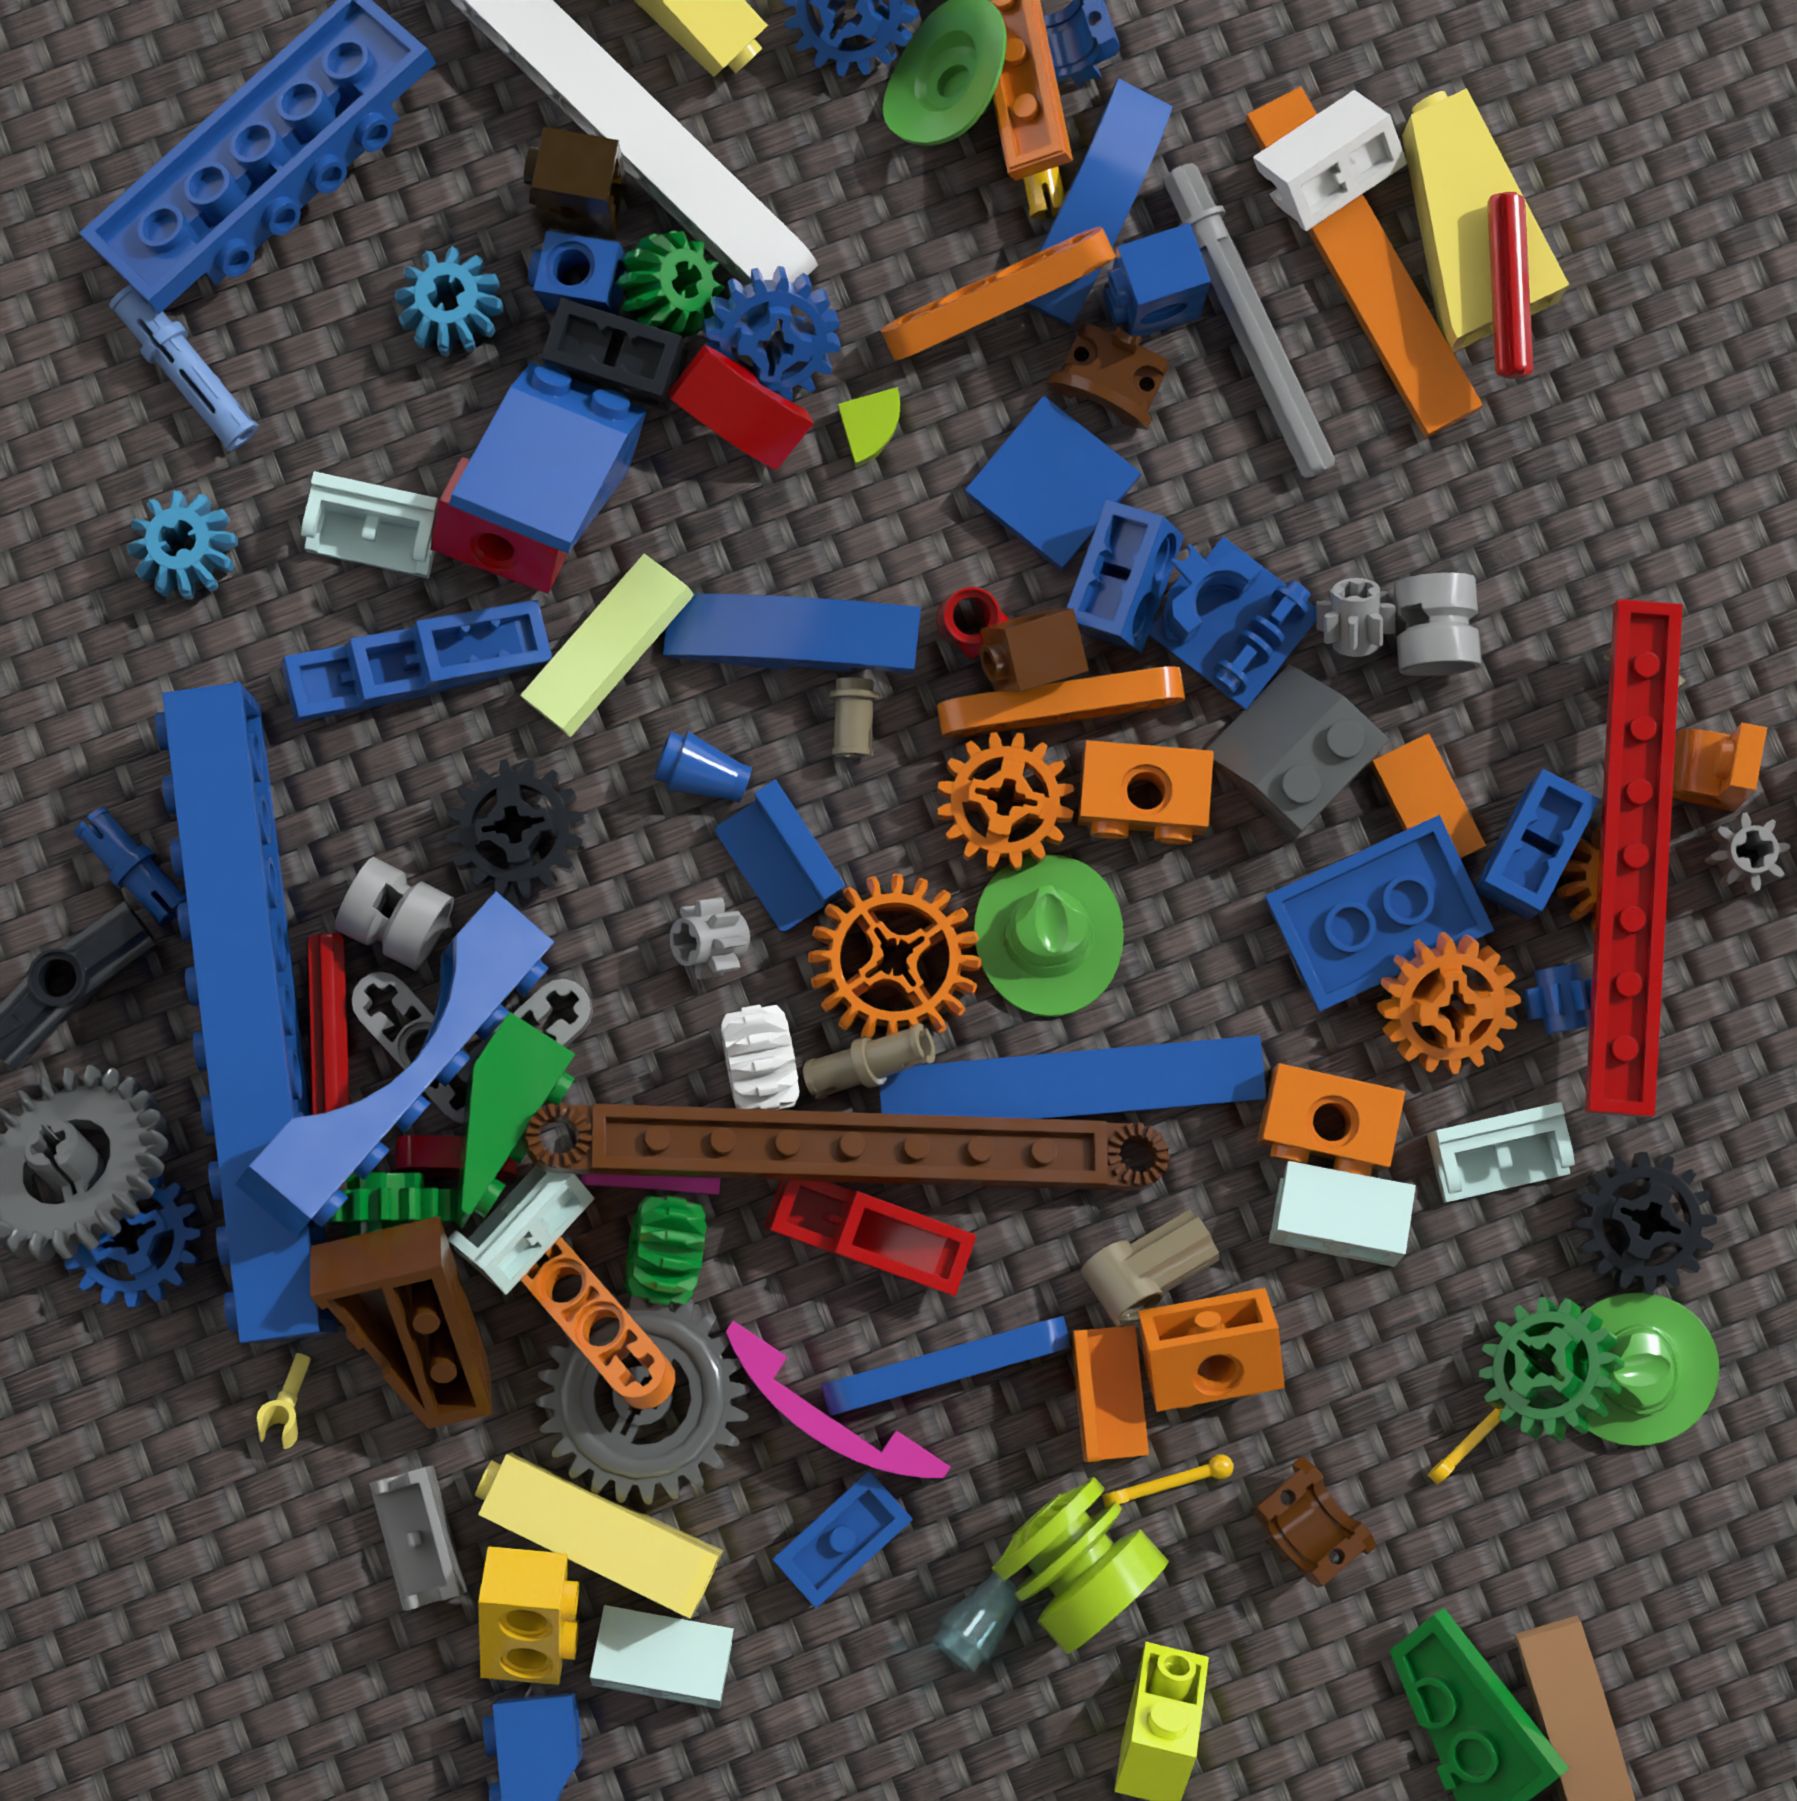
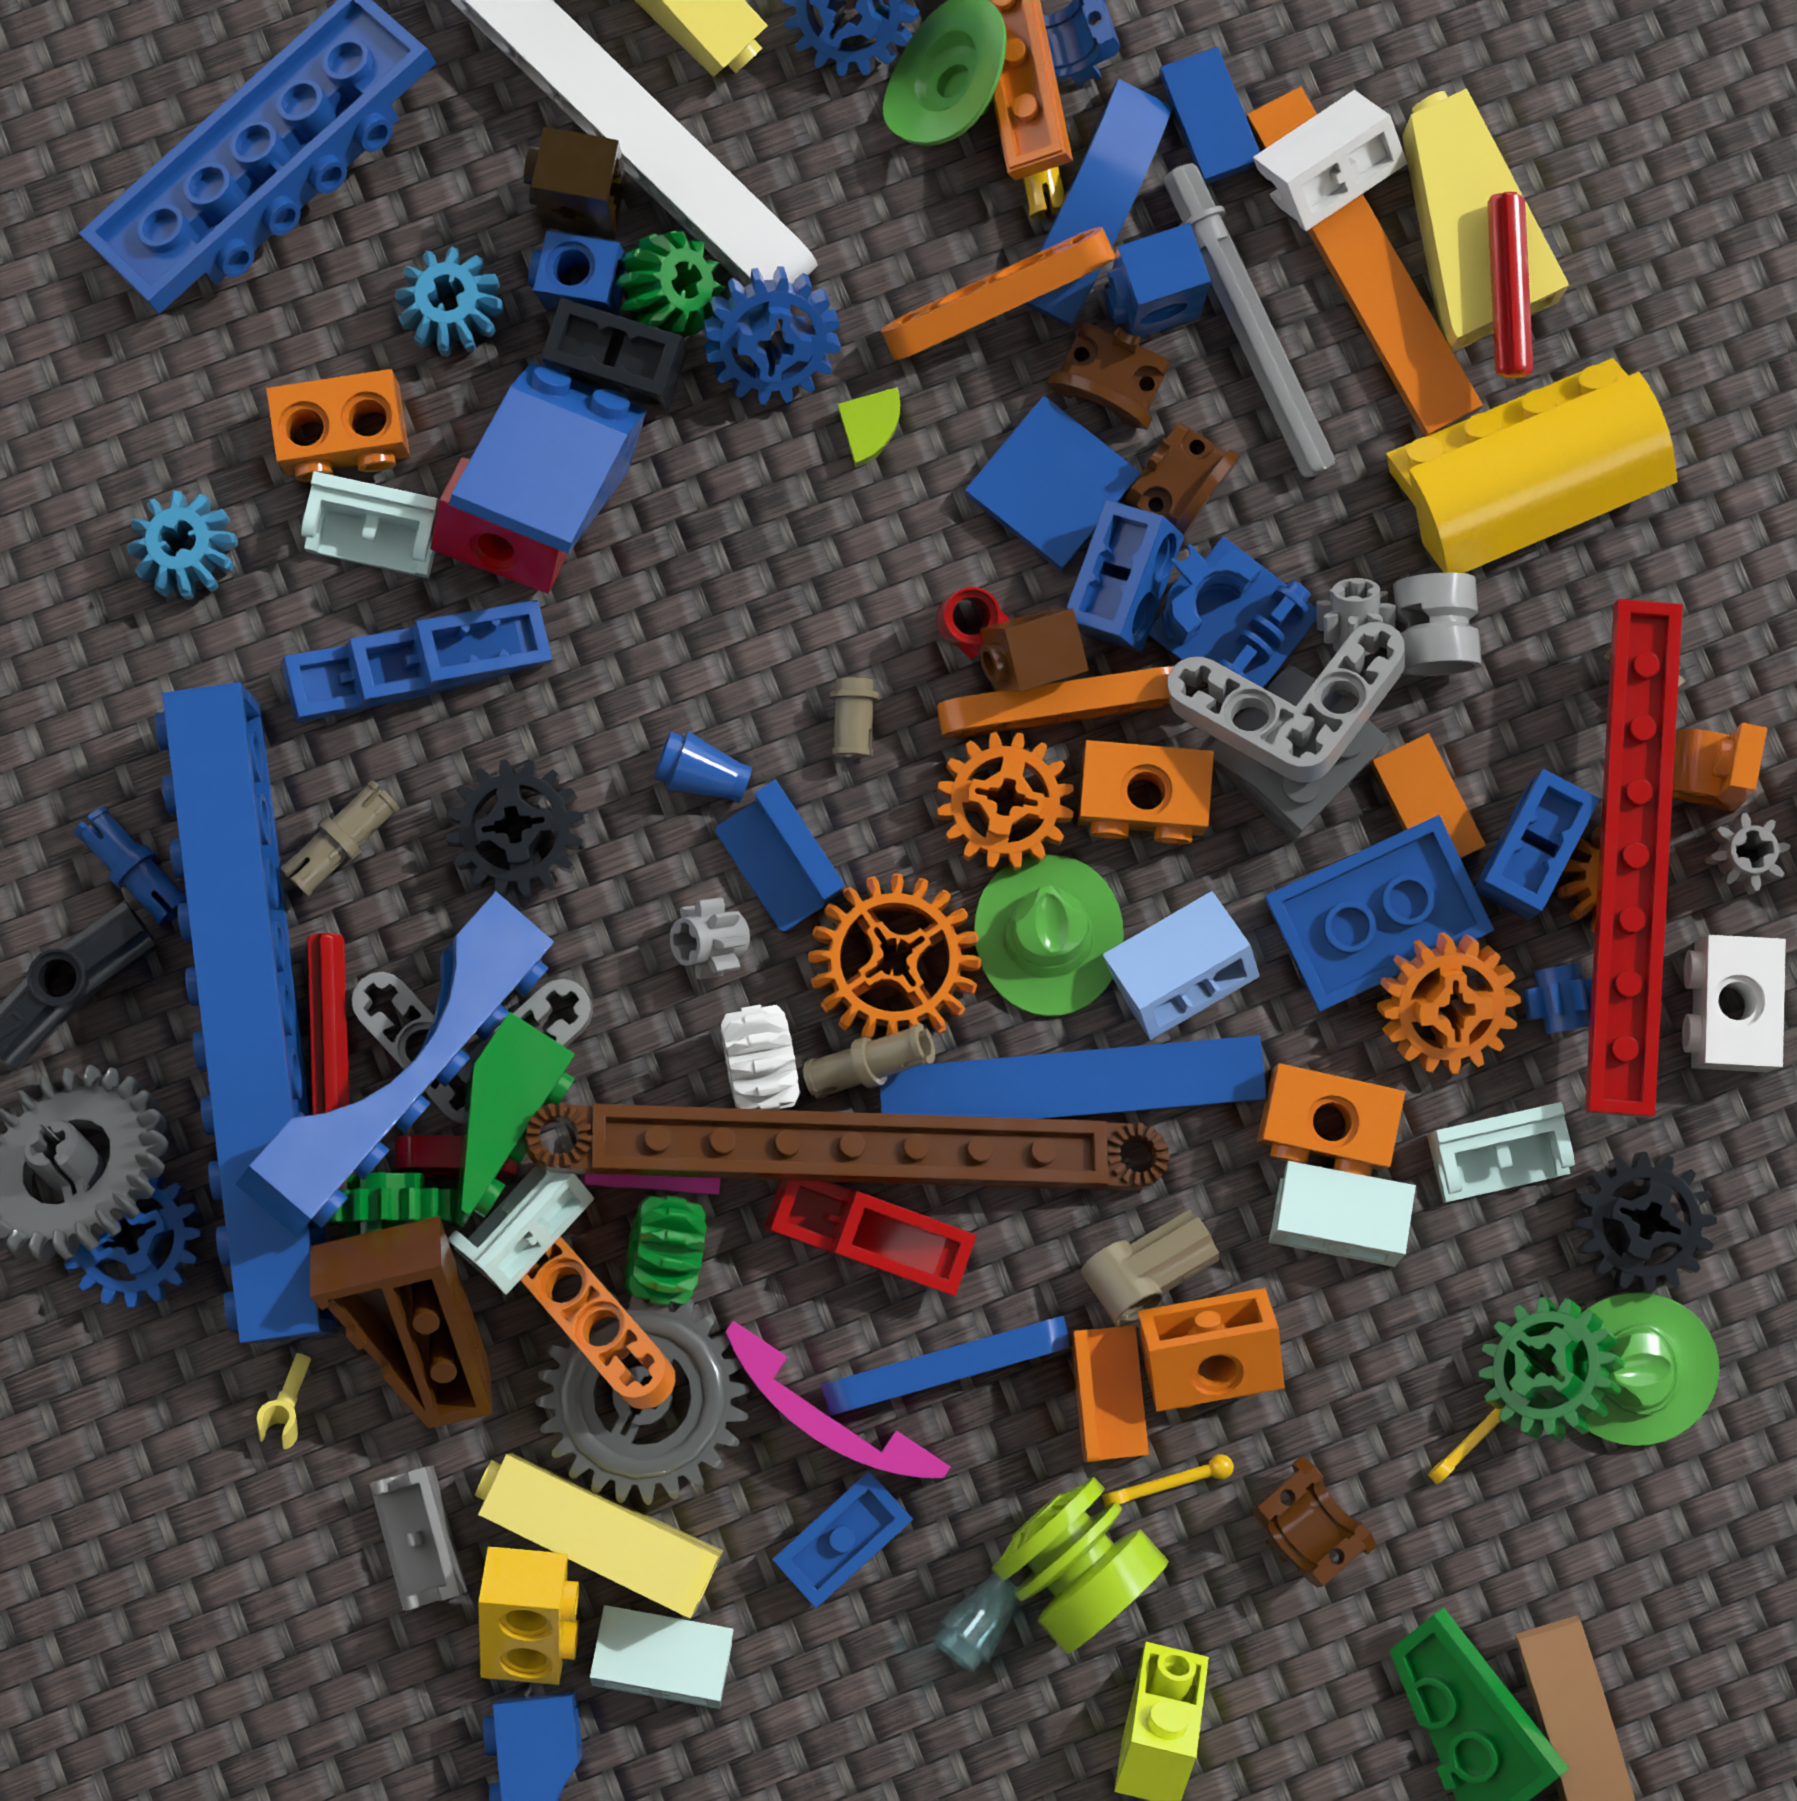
medium blue pin [109,285,259,451] -> none
light grey wheel [334,857,454,971] -> none
yellowish green tile [520,553,694,738] -> none
blue slope [663,594,921,674] -> none
red slope [667,344,814,470] -> none
none -> orange brick [266,369,410,482]
none -> dark tan pin [279,780,400,897]
none -> light blue brick [1102,891,1260,1040]
none -> reddish brown piece [1124,421,1241,537]
none -> blue tile [1159,47,1260,185]
none -> light grey beam [1168,622,1405,782]
none -> yellow brick [1386,358,1678,573]
none -> white brick [1682,935,1786,1072]

